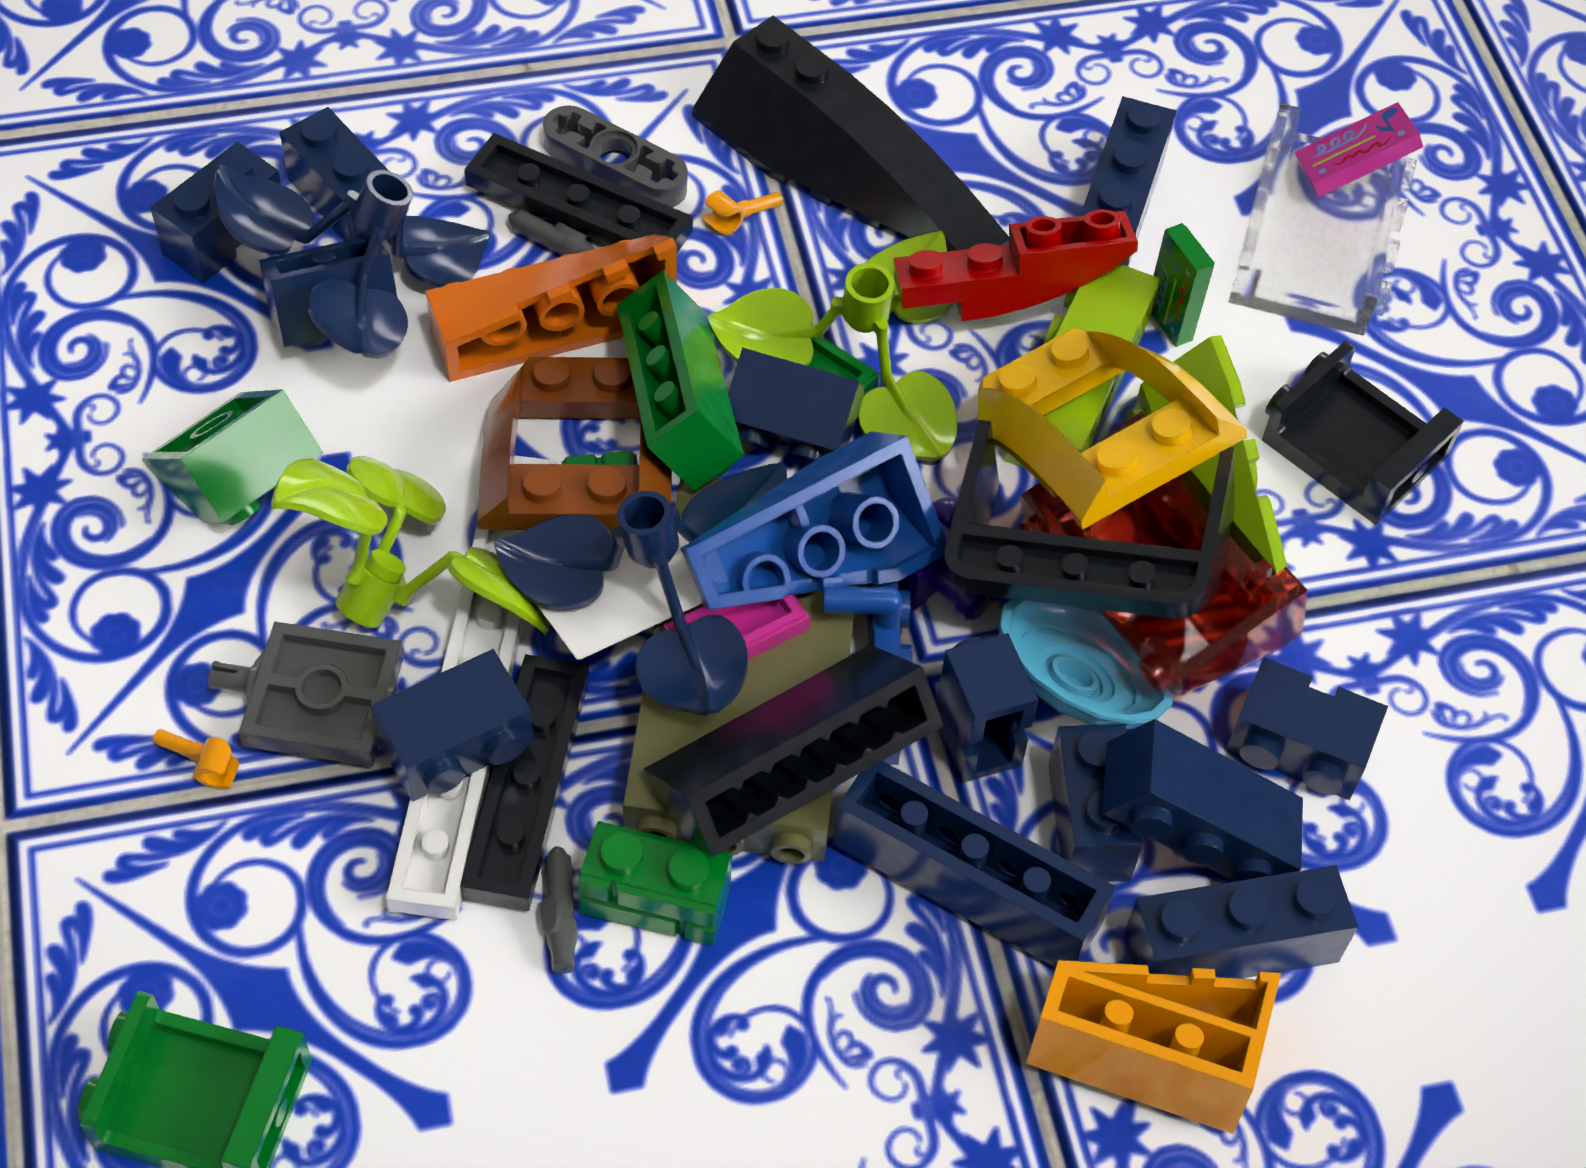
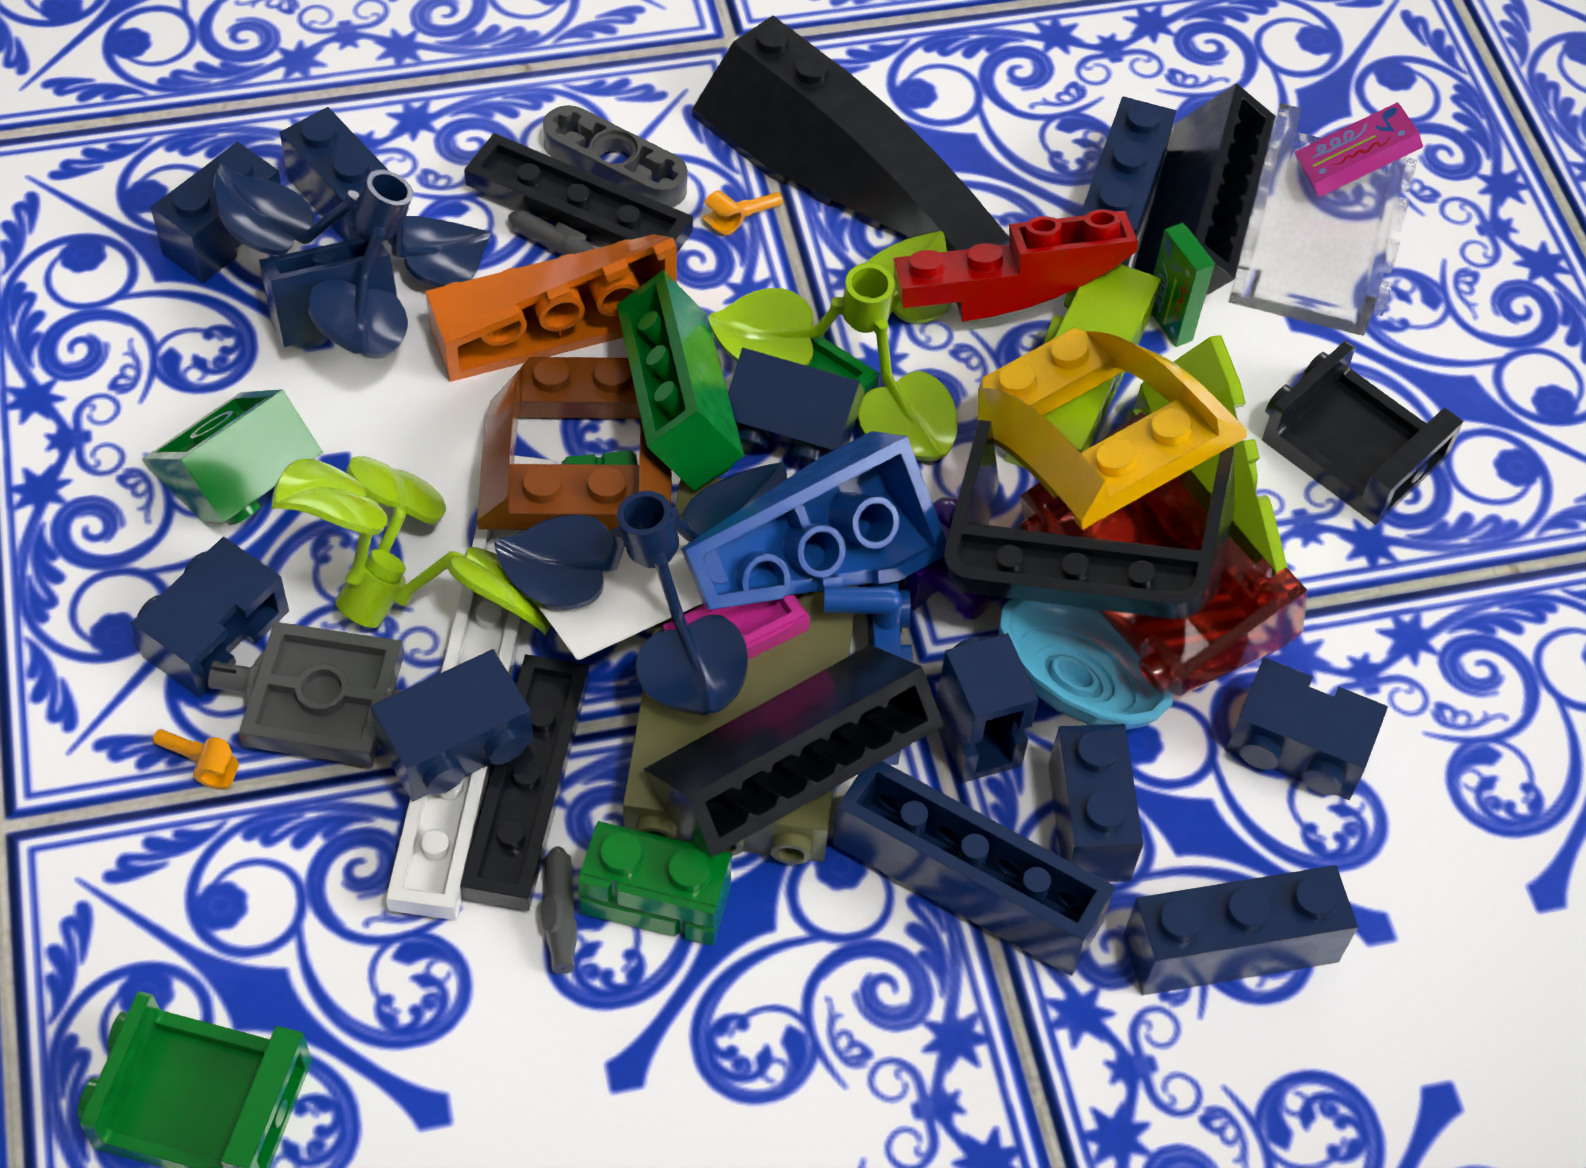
light orange wedge [1026,960,1281,1134] -> none
dark blue brick [1102,719,1303,882] -> none
none -> dark blue brick [131,536,290,698]
none -> black brick [1134,83,1276,295]

